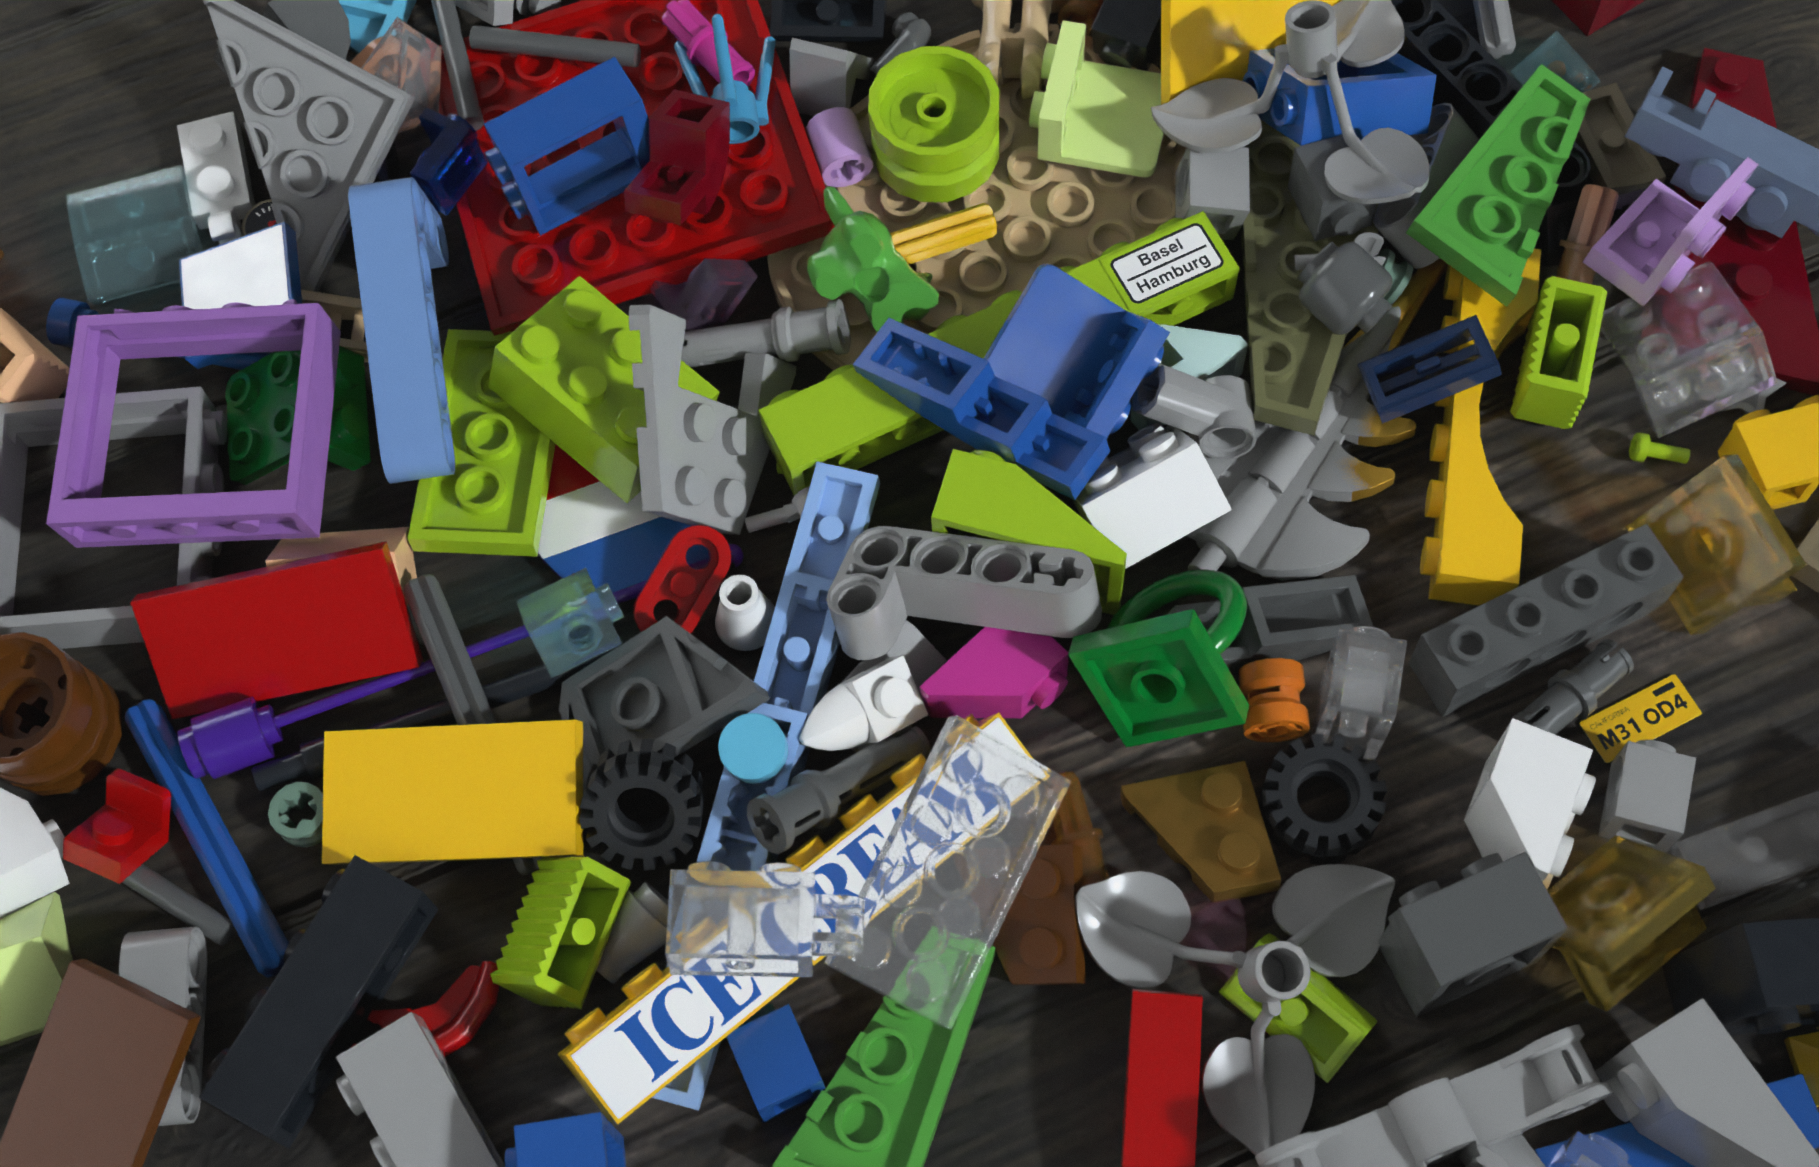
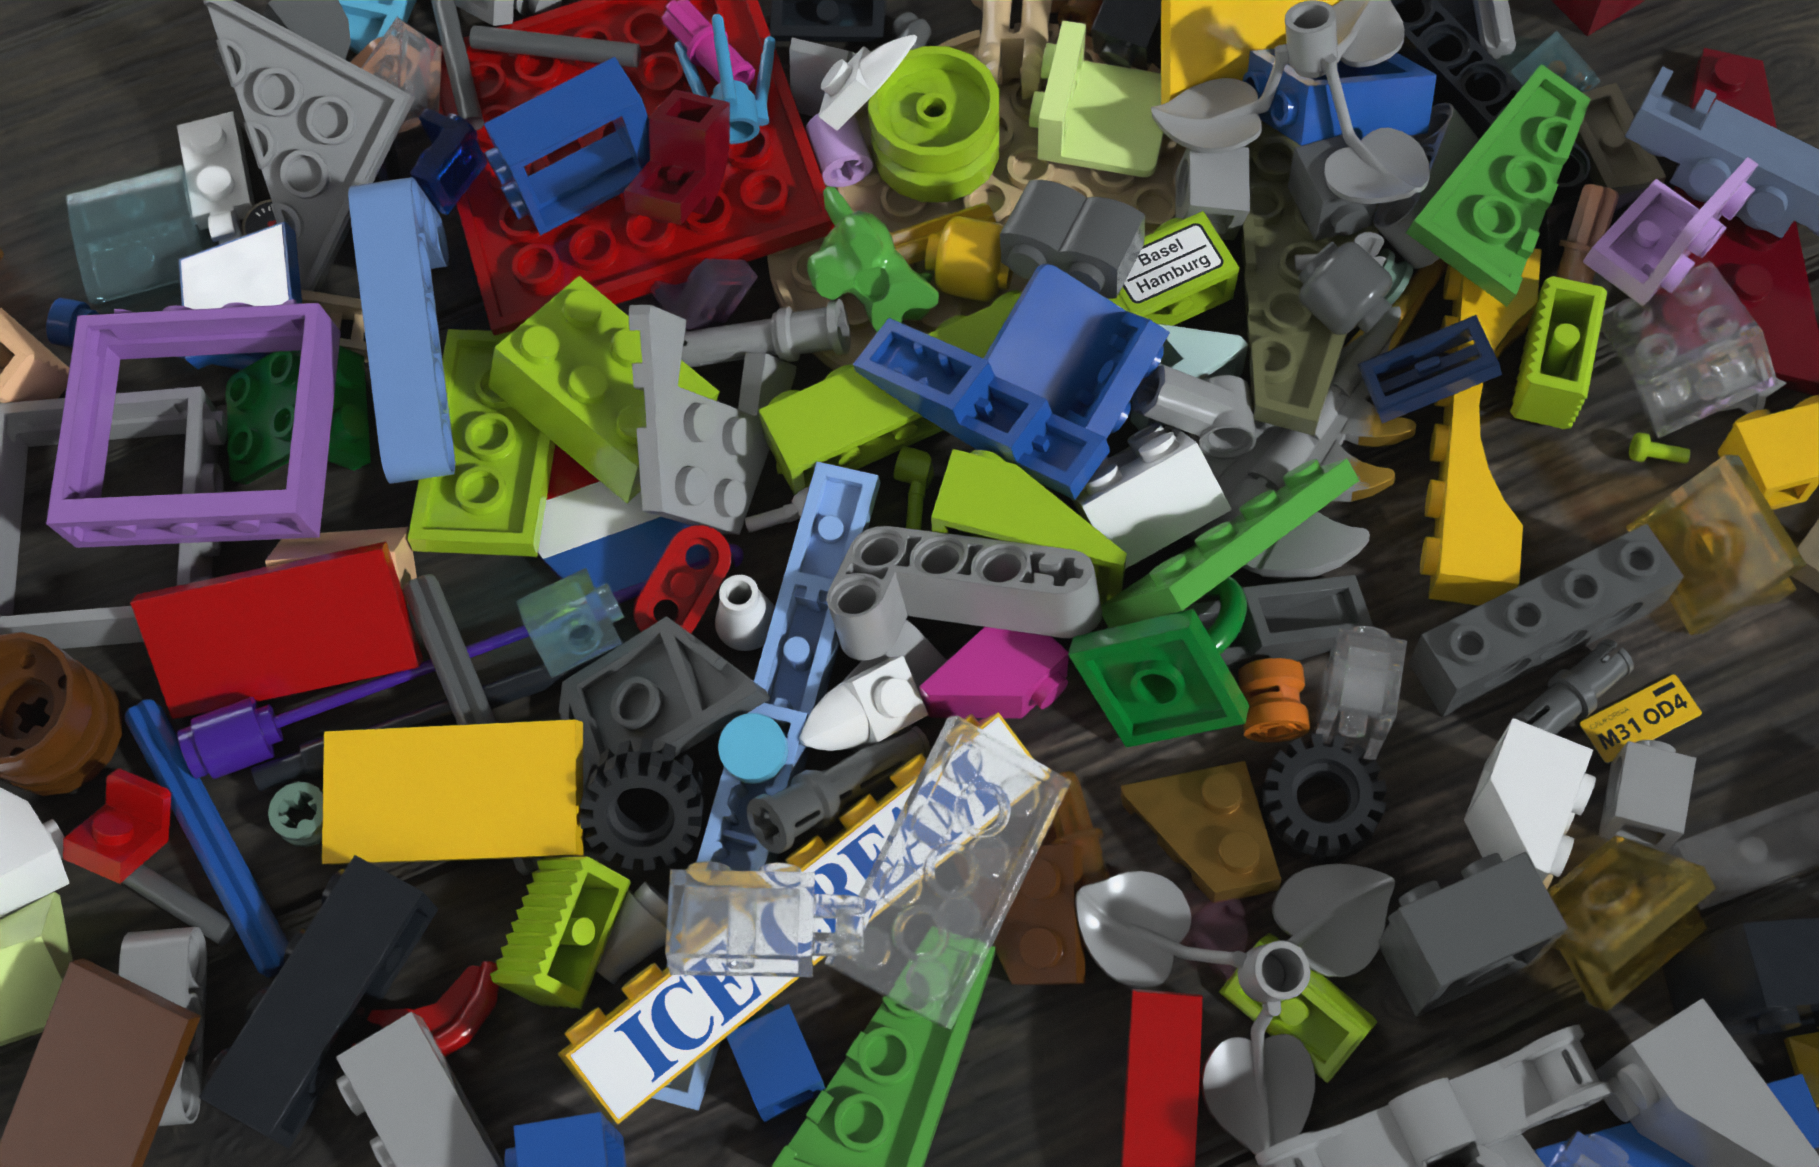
none -> white plate [818,35,917,131]
none -> lime hand [894,446,934,530]
none -> yellow head [925,216,1014,302]
none -> dark grey brick [1000,180,1145,299]
none -> bright green wing [1101,458,1360,628]

